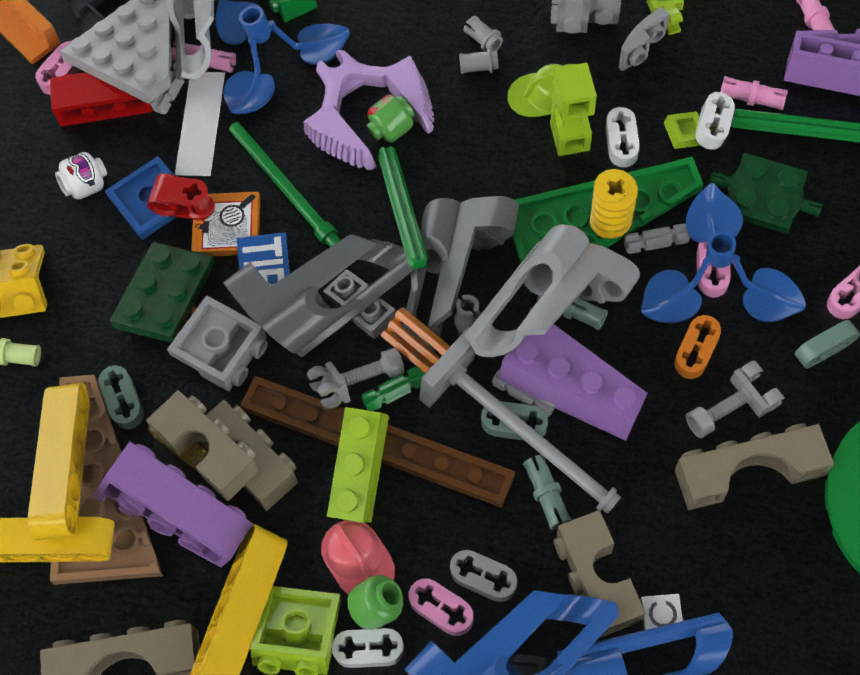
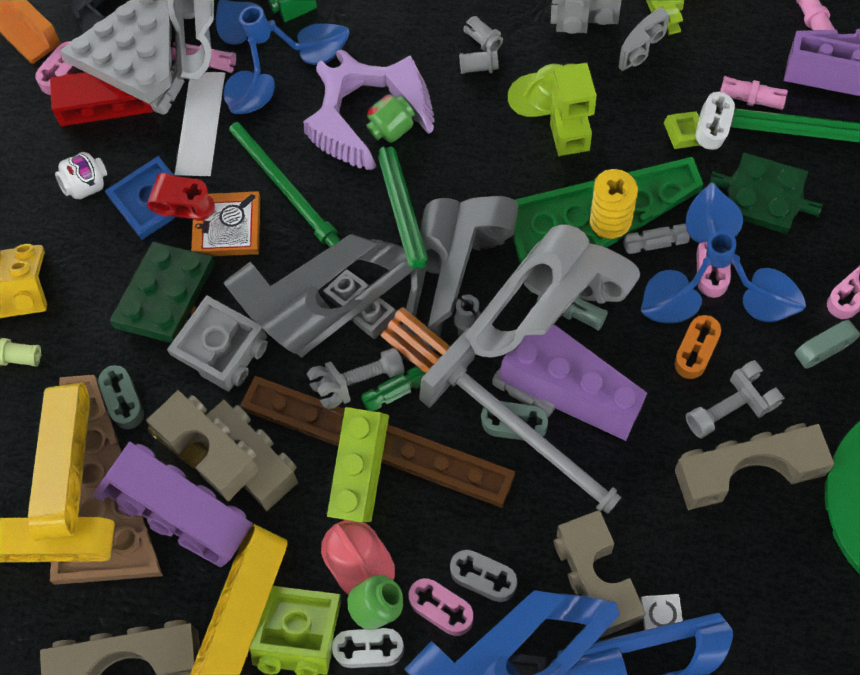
blue sticker [237,232,290,286] -> none
sand green pin [523,455,572,530] -> none
white beam [606,107,640,167] -> none

